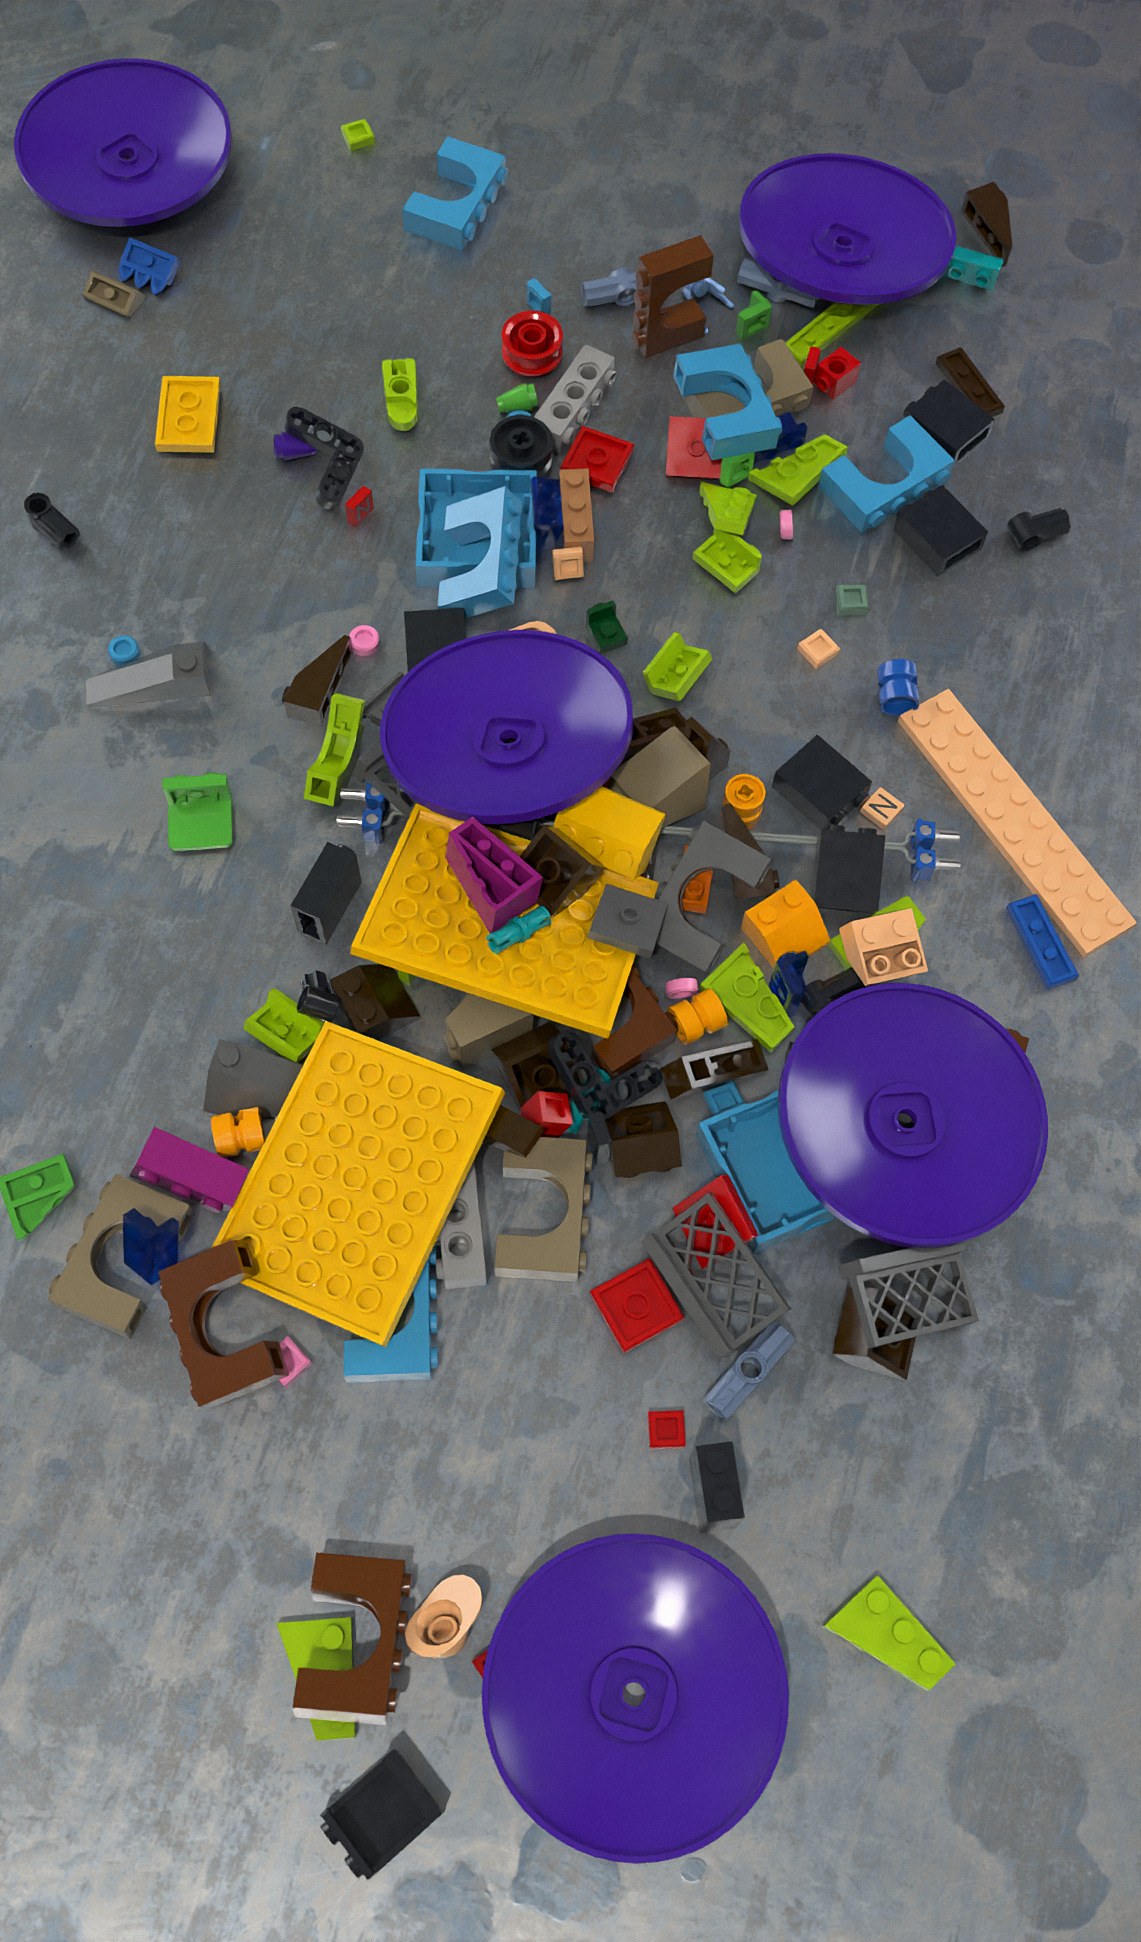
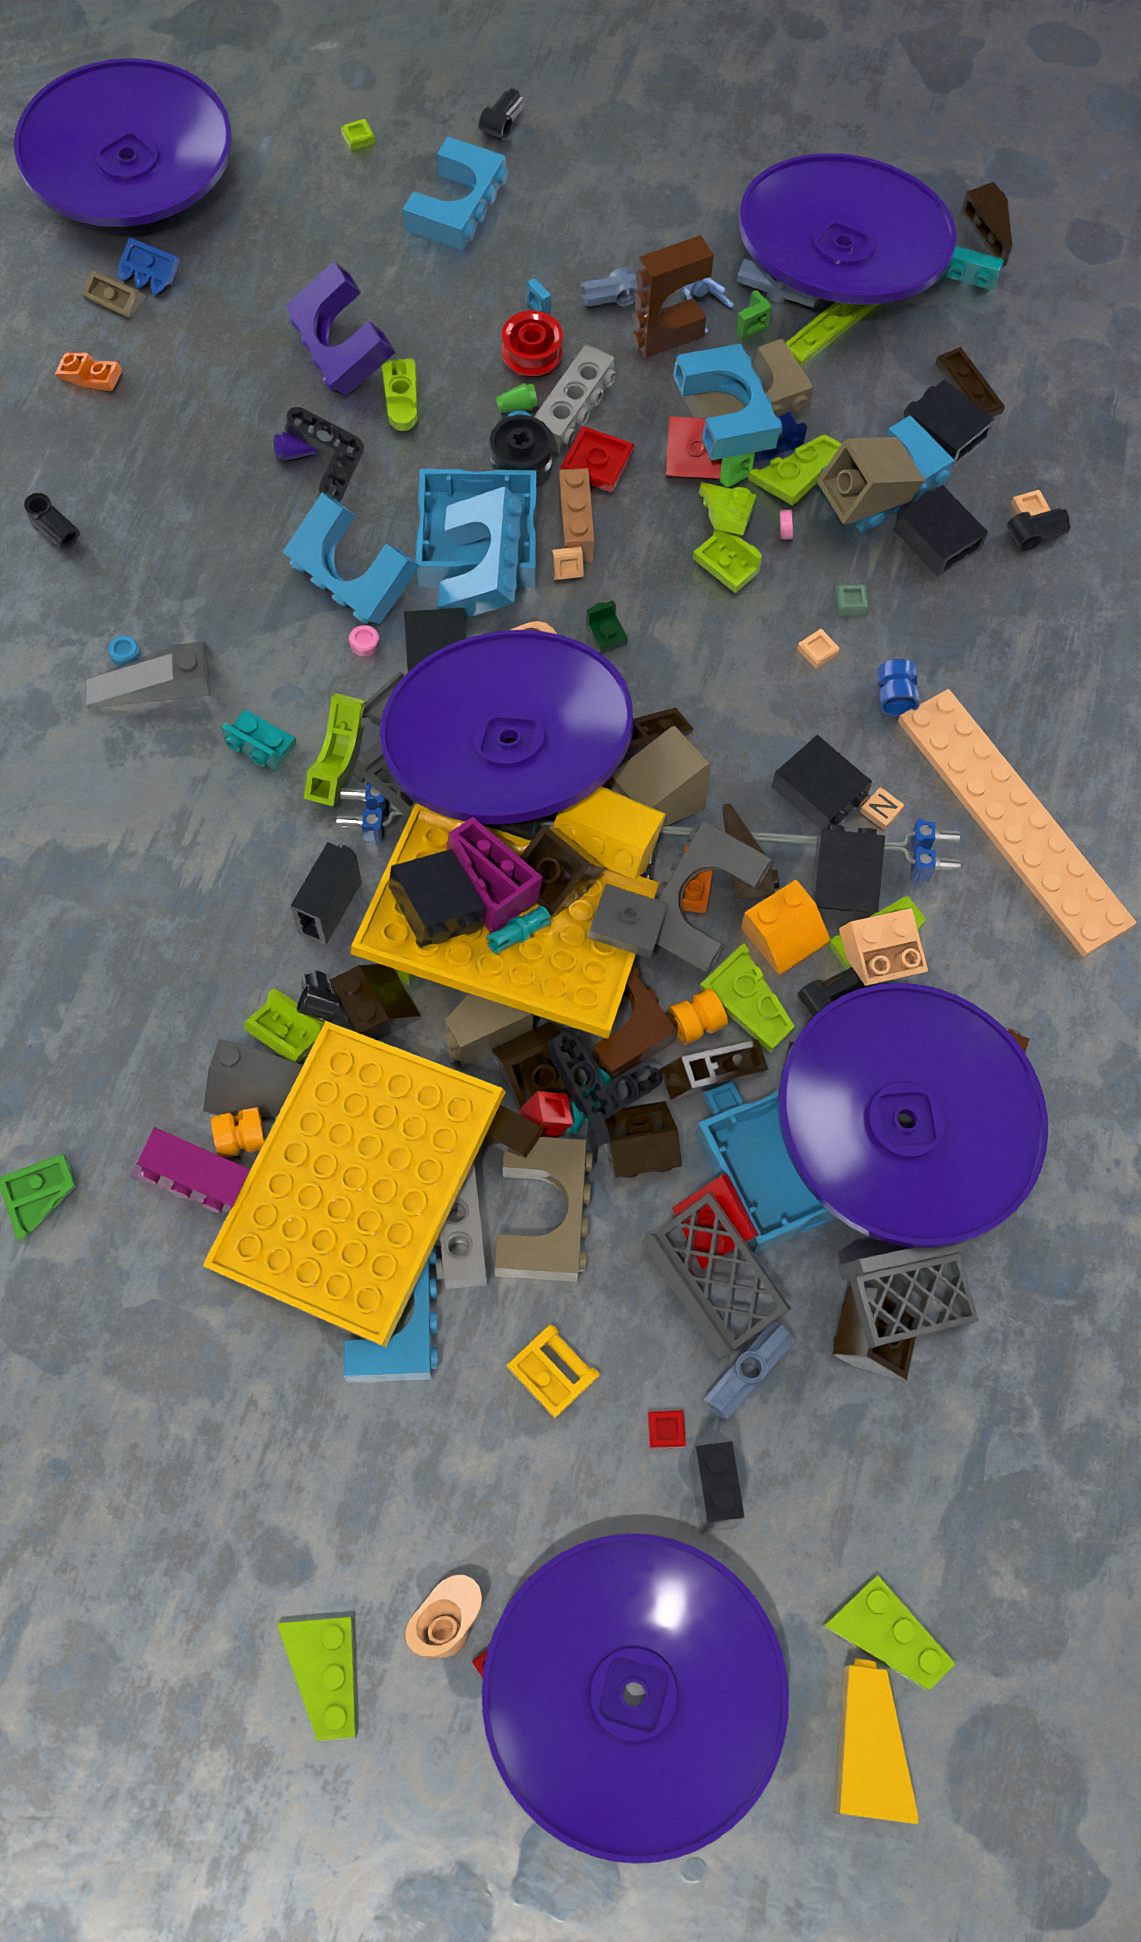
dark tan arch [48,1174,195,1339] -> none
clear blue bracket [123,1208,179,1286] -> none
yellow plate [155,376,221,453] -> none
reddish brown arch [158,1239,289,1407] -> none
bright green bracket [162,772,233,851] -> none
bright pink tile [279,1336,312,1388] -> none
dark brown slope [282,635,353,727] -> none
reddish brown arch [292,1552,412,1725] -> none
black panel [320,1749,444,1880] -> none
red tile [345,486,374,527] -> none
clear blue bracket [531,476,564,549] -> none
red plate [589,1258,685,1354] -> none
lime bracket [643,632,712,702] -> none
bright pink tile [665,978,699,999] -> none
dark brown slope [685,717,730,782] -> none
light orange wheel [721,774,766,829] -> none
clear blue bracket [768,951,809,1018] -> none
red tile [804,346,821,385] -> none
red brick [814,347,861,400] -> none
blue tile [1006,894,1079,990] -> none
none -> orange slope [55,352,123,391]
none -> teal bracket [221,709,297,771]
none -> dark azure arch [283,493,420,625]
none -> dark purple arch [286,261,396,396]
none -> black brick [388,849,486,947]
none -> black piece [479,88,525,140]
none -> yellow plate [506,1324,601,1419]
none -> dark tan slope [816,437,925,525]
none -> yellow slope [834,1659,918,1824]
none -> light nougat tile [1011,489,1051,516]

